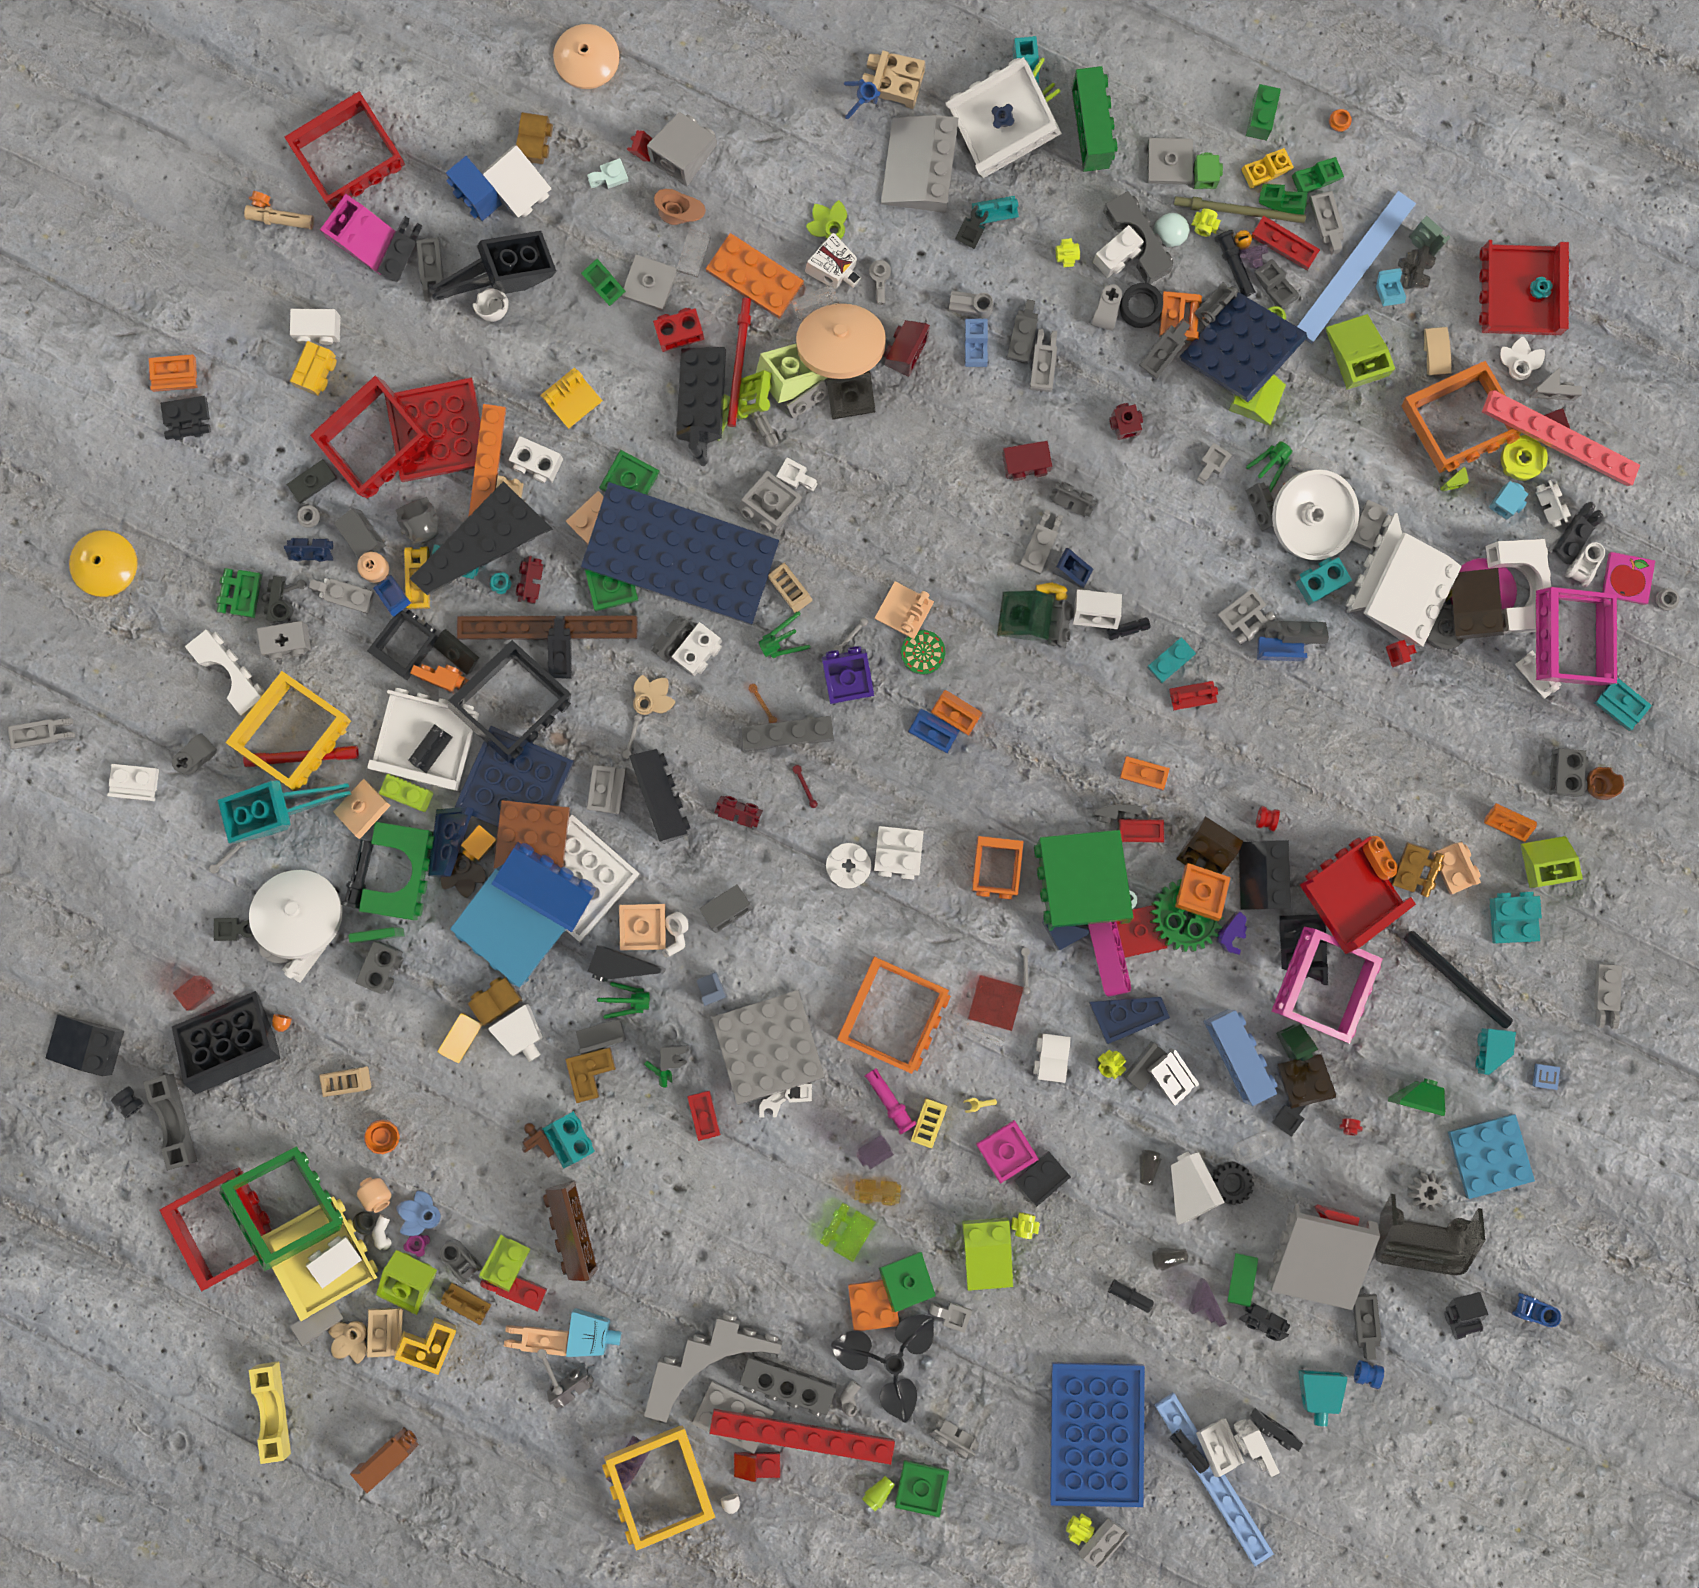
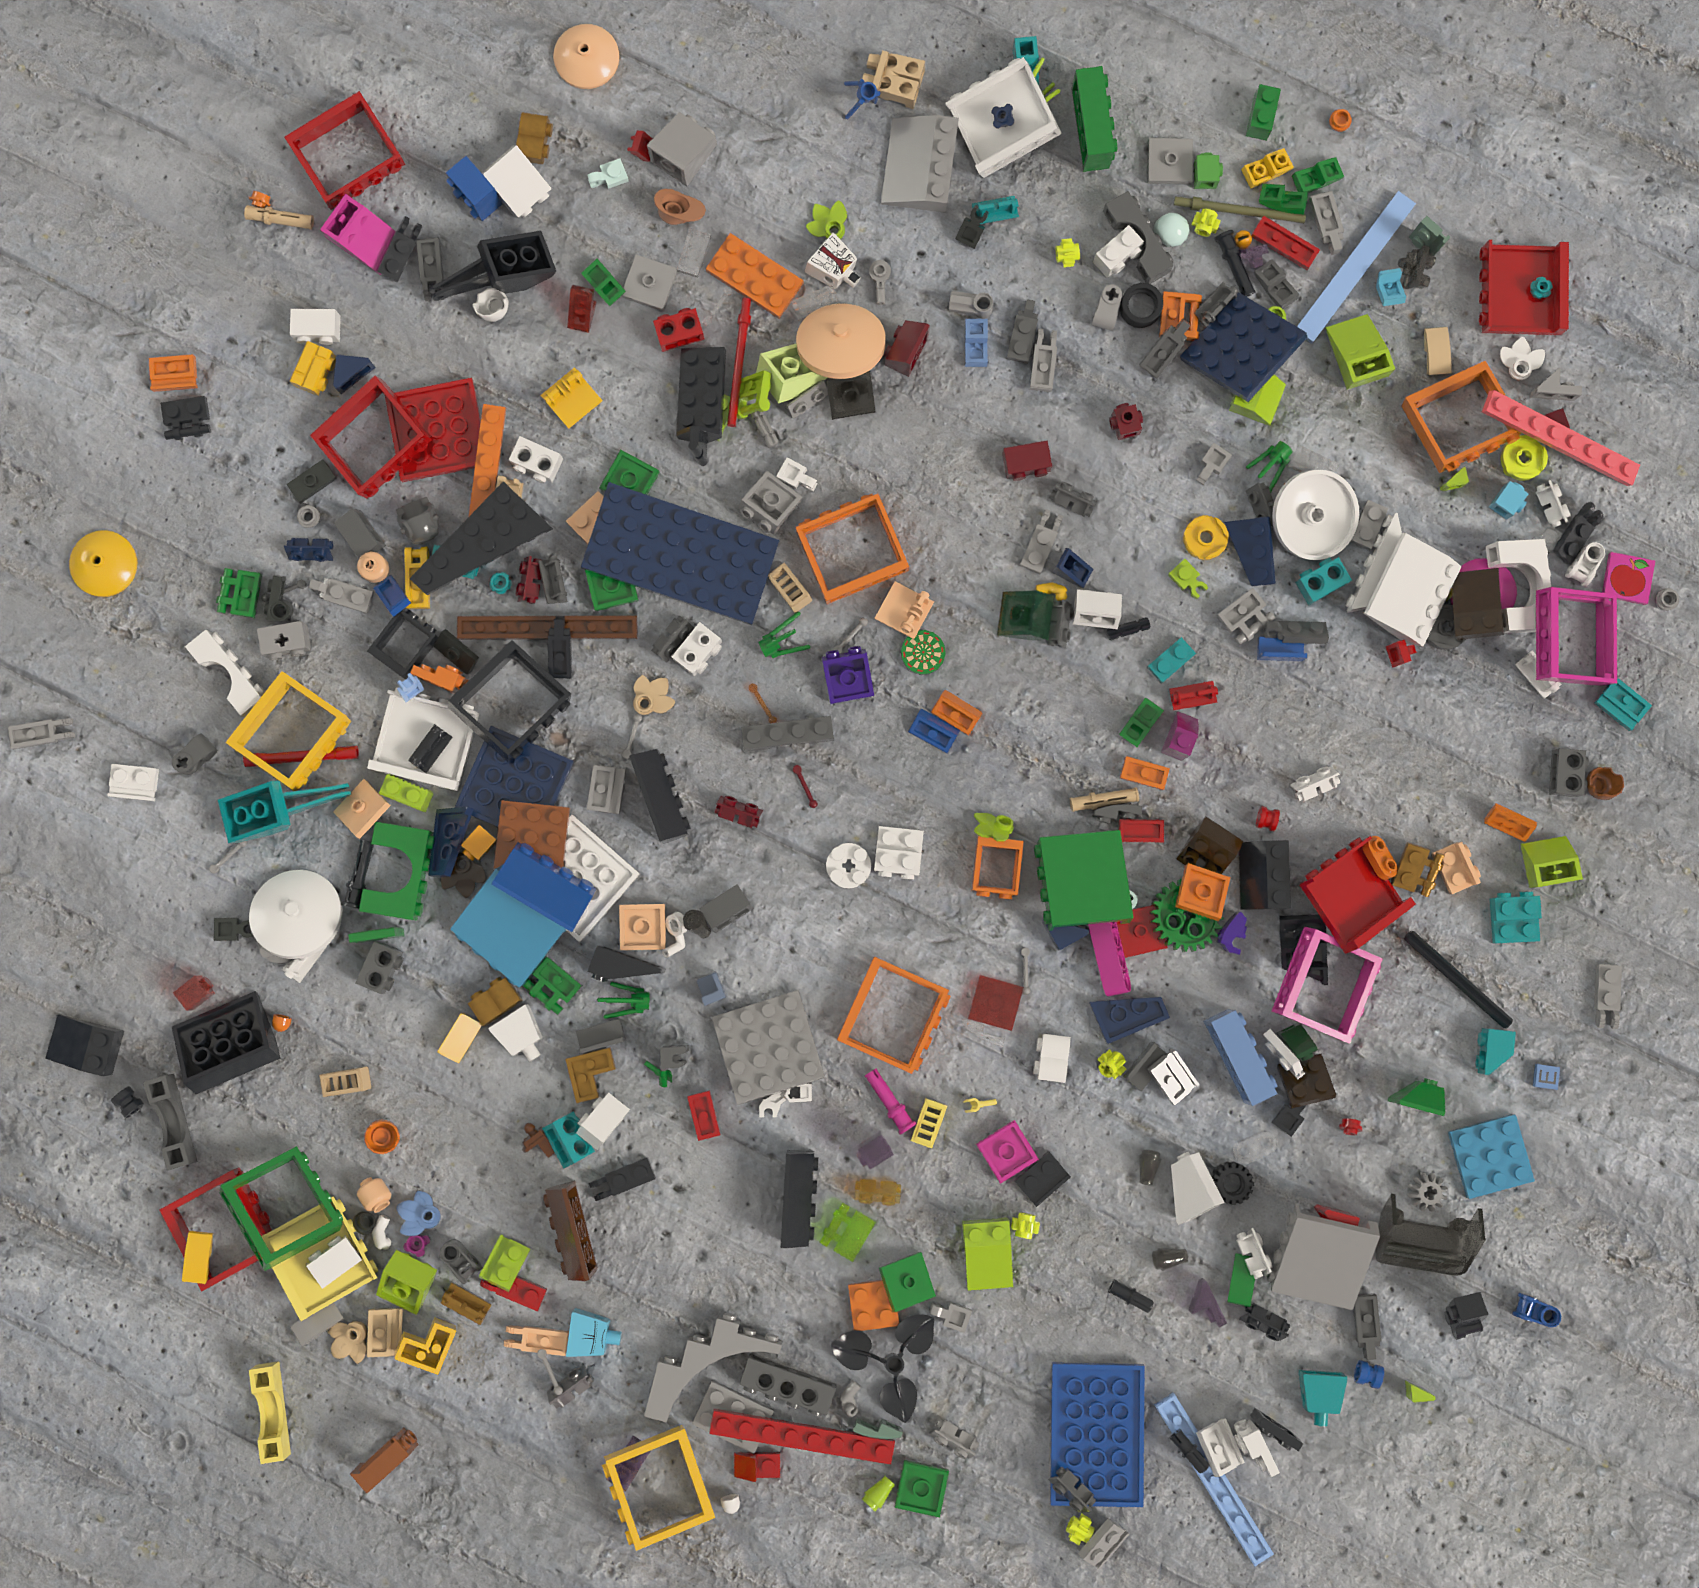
none -> yellow slope [182,1231,213,1284]
none -> dark blue slope [333,355,376,394]
none -> light blue plate [397,673,424,702]
none -> green plate [523,957,583,1015]
none -> dark grey hinge [538,556,568,604]
none -> clear red slope [567,285,596,333]
none -> white brick [576,1092,630,1150]
none -> black hinge [589,1157,656,1201]
none -> clear smoke cone [683,909,711,939]
none -> black slope [780,1150,819,1248]
none -> orange window [795,494,909,604]
none -> sand green slope [853,1418,903,1439]
none -> lime plate [973,813,1014,841]
none -> dark grey hinge [1048,1467,1096,1513]
none -> tan pin [1070,787,1139,812]
none -> green slope [1119,697,1164,747]
none -> magenta slope [1161,711,1199,761]
none -> lime plate [1168,559,1208,599]
none -> yellow tile [1183,515,1228,560]
none -> dark blue wing [1224,517,1276,586]
none -> white hinge [1236,1228,1272,1279]
none -> white plate [1263,1029,1305,1079]
none -> white hinge [1290,766,1340,802]
none -> lime slope [1405,1380,1436,1403]

